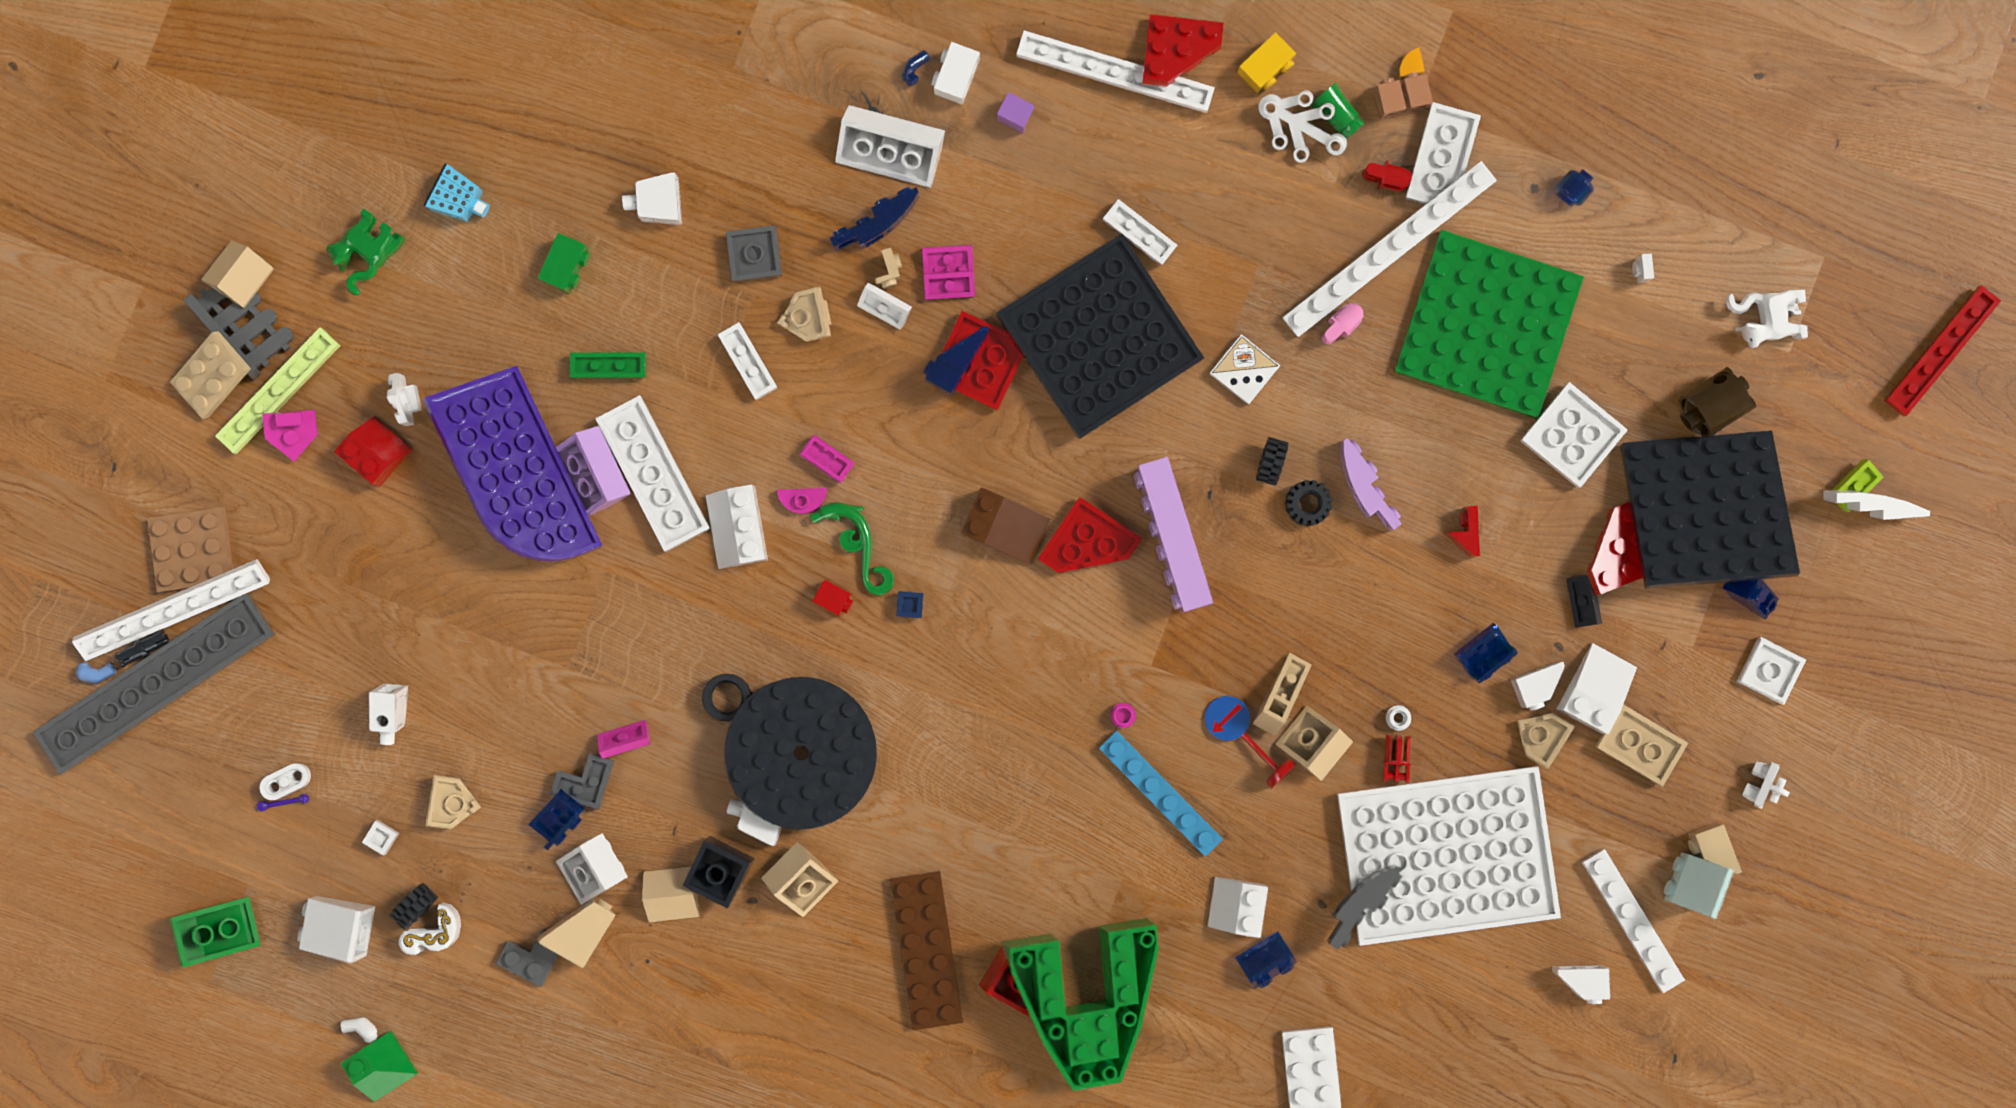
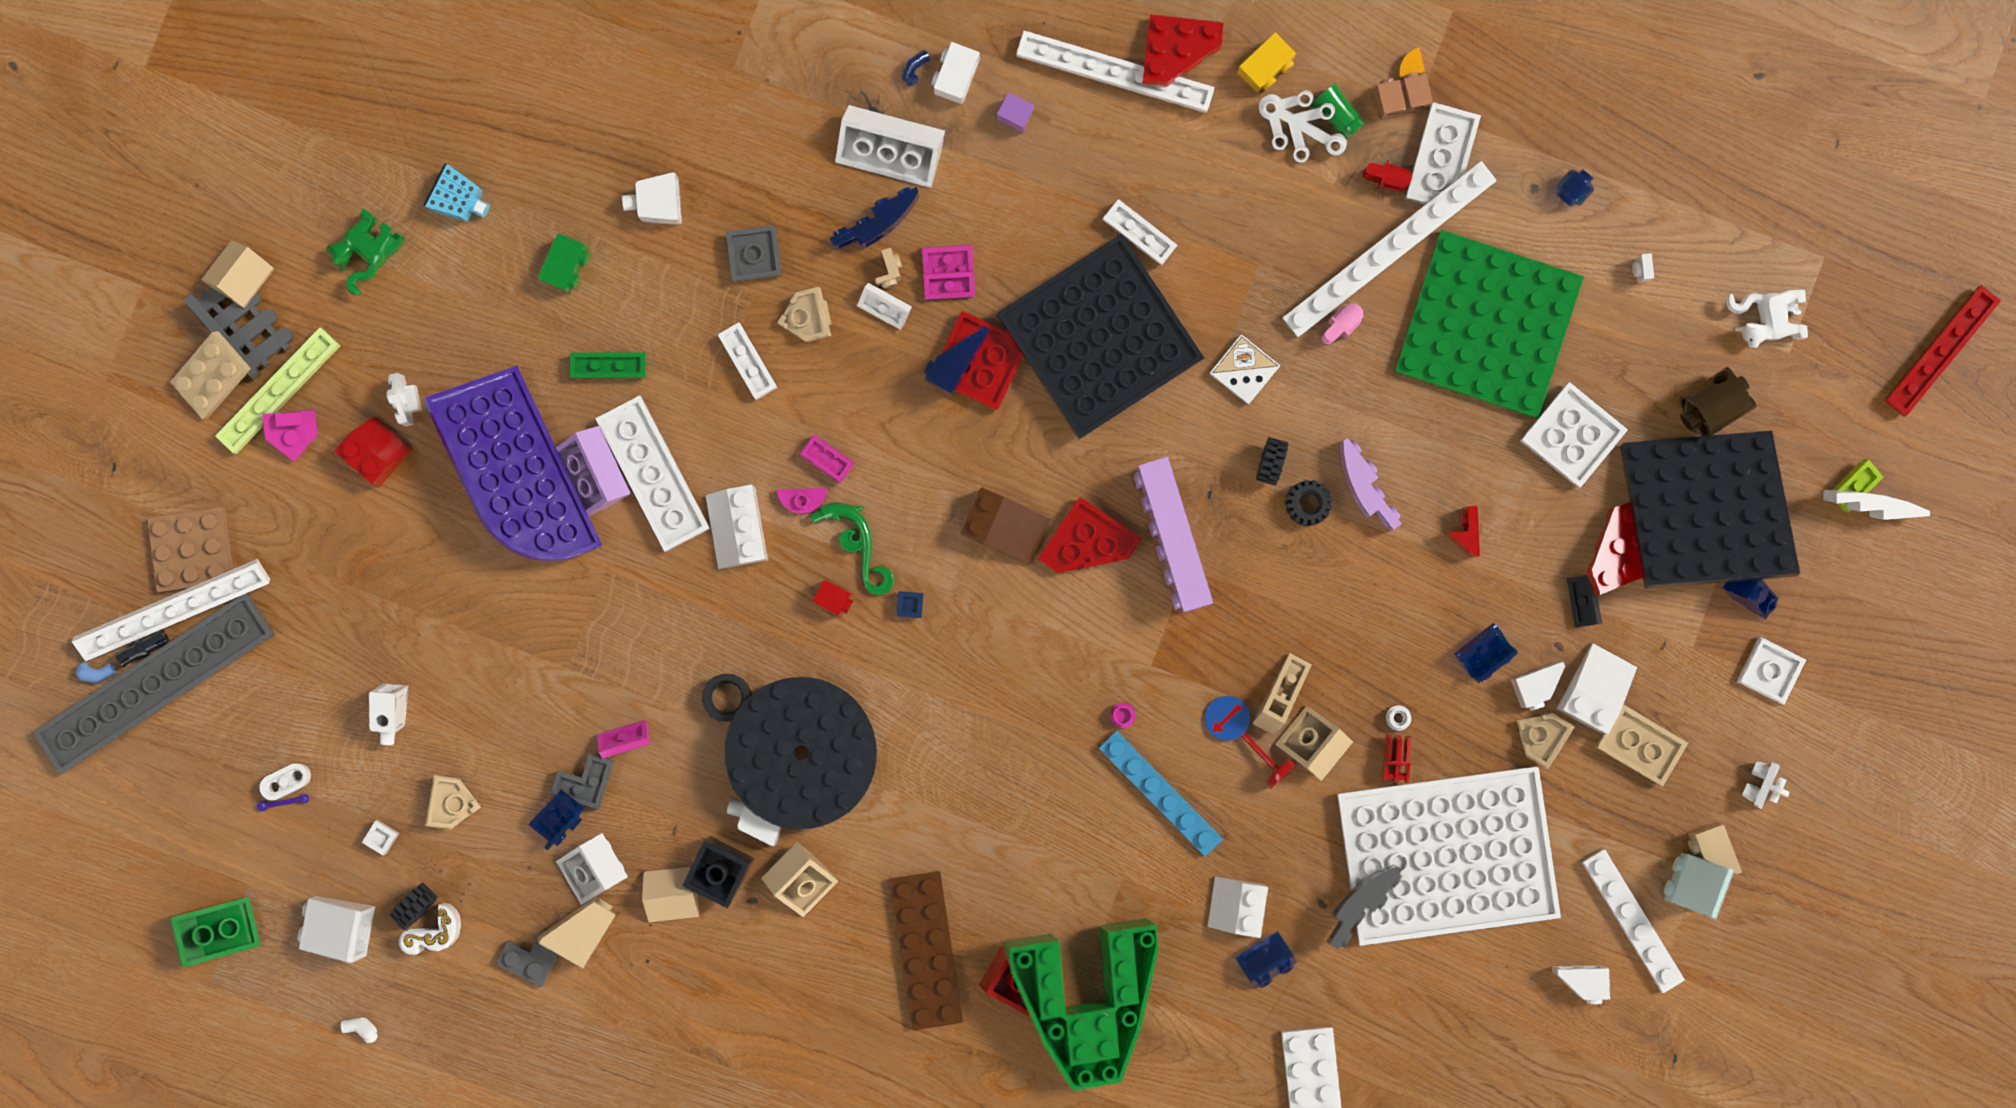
green slope [340,1030,418,1102] -> none

